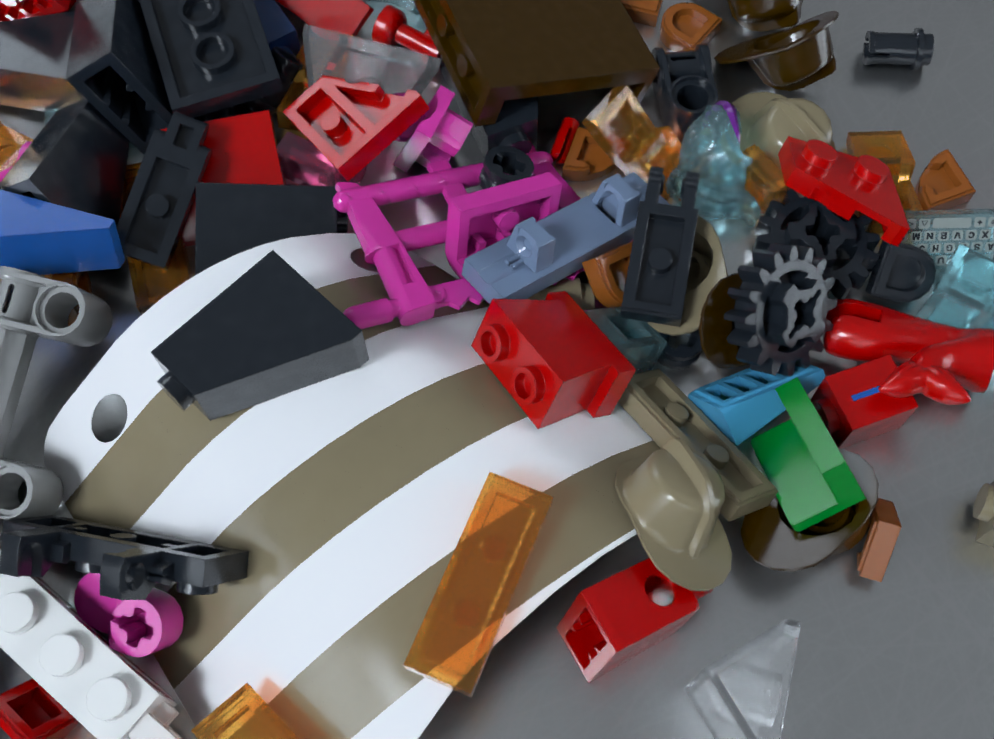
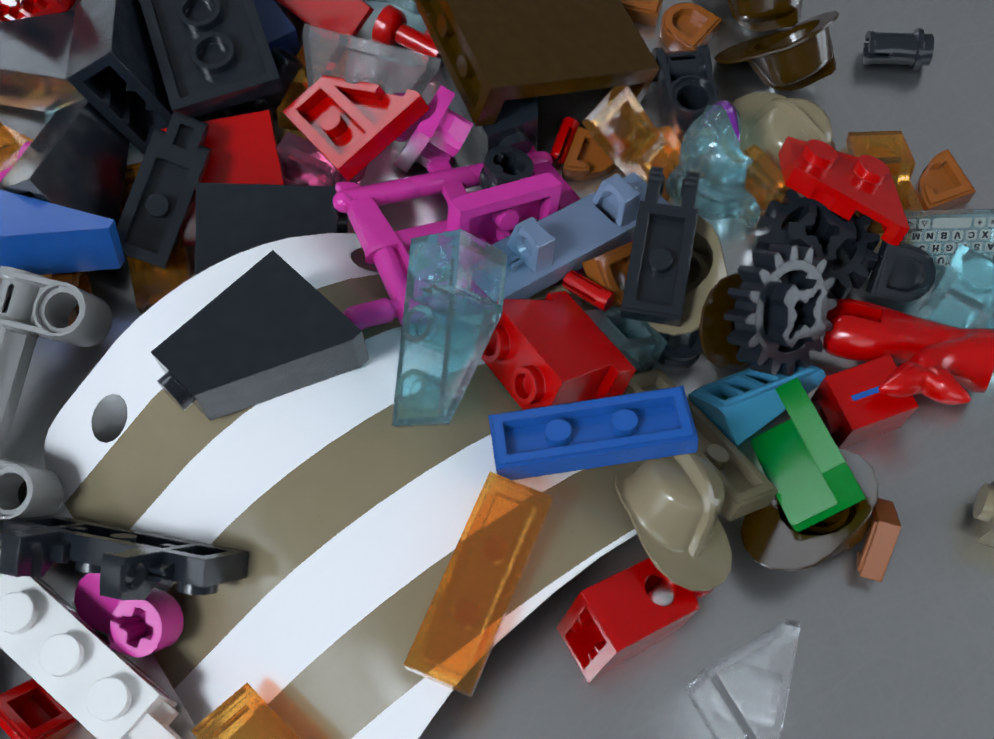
none -> clear light blue slope [391,229,507,428]
none -> blue tile [488,386,698,482]
none -> red piece [562,270,616,312]

